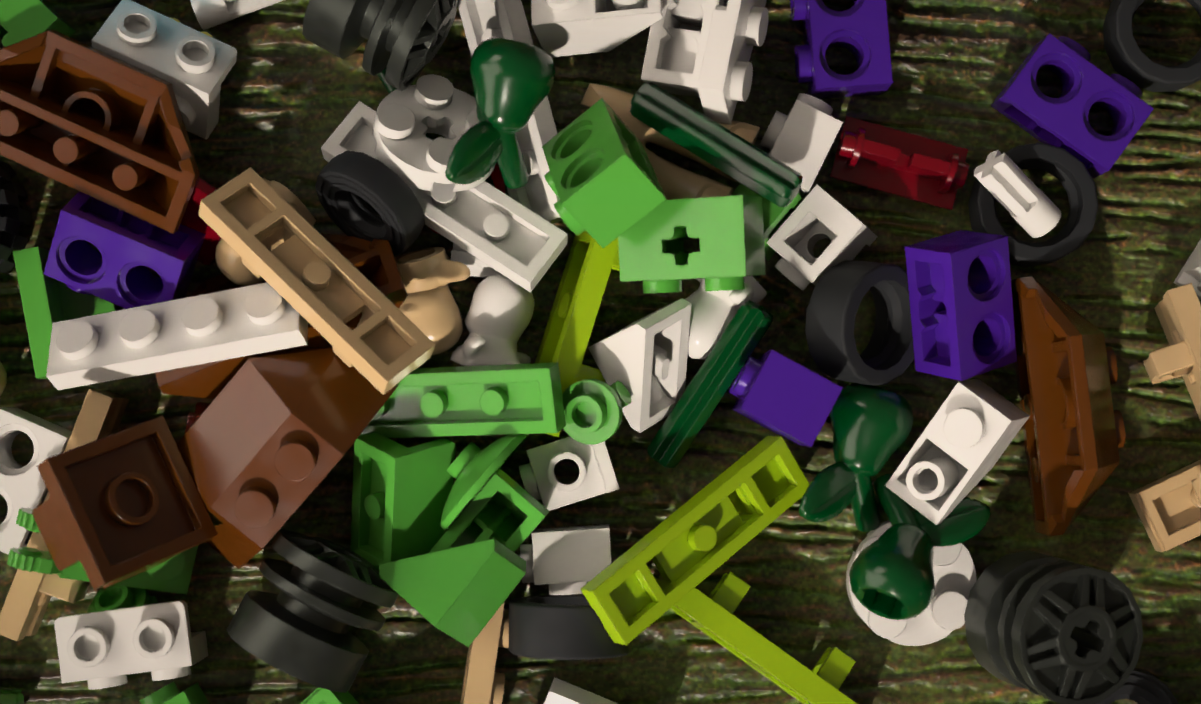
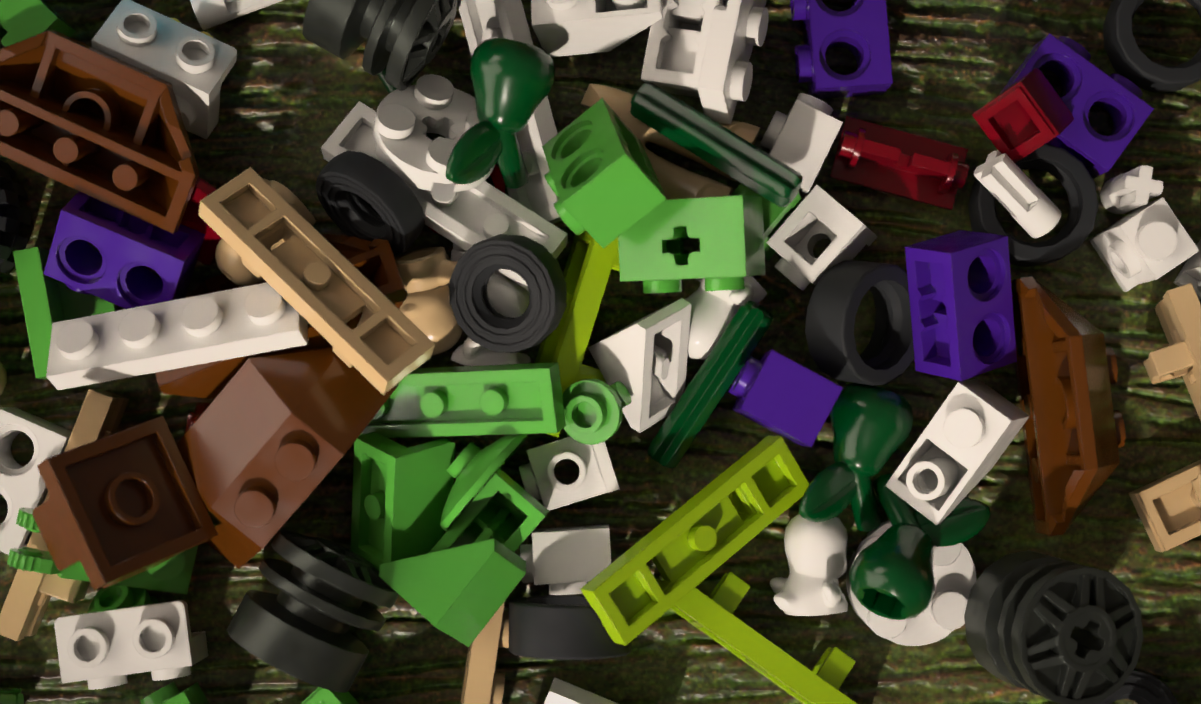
none -> black tyre [449,234,567,353]
none -> white animal [770,514,848,616]
none -> dark red slope [972,68,1074,163]
none -> white brick [1089,197,1199,292]
none -> white piece [1100,165,1164,214]

